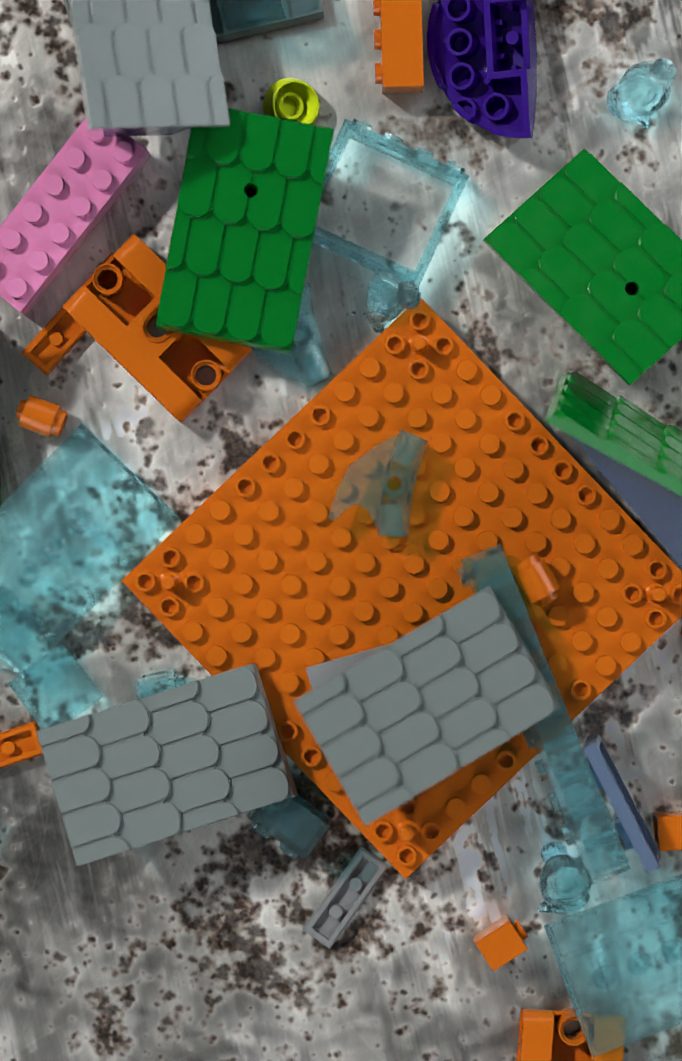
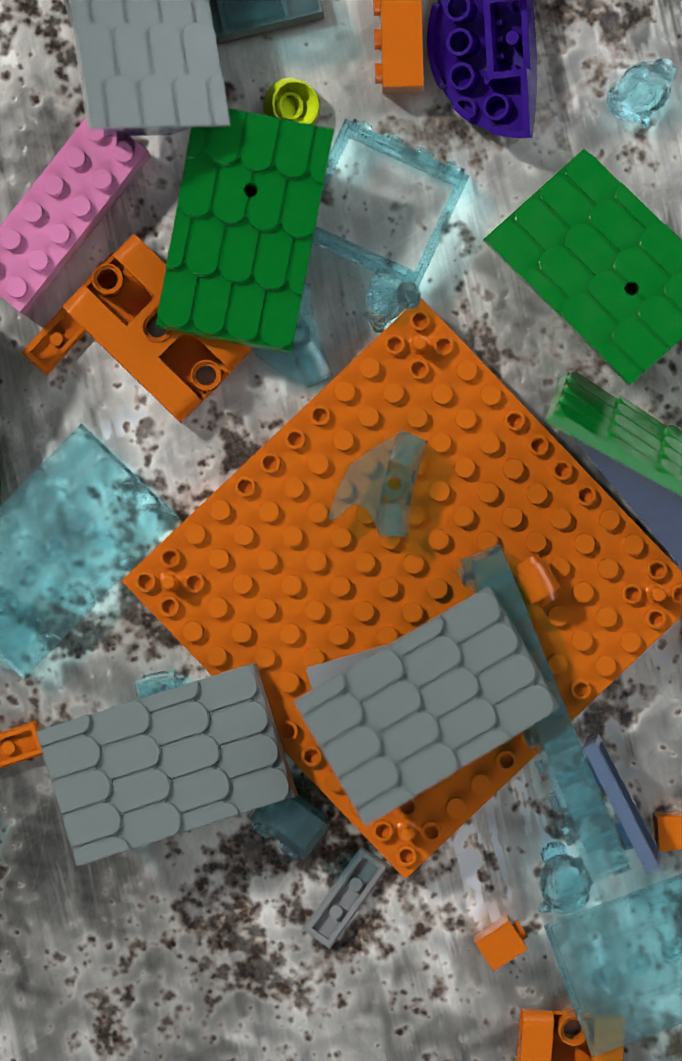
clear light blue tile [8,642,104,729] -> none
orange brick [15,395,68,438] -> none

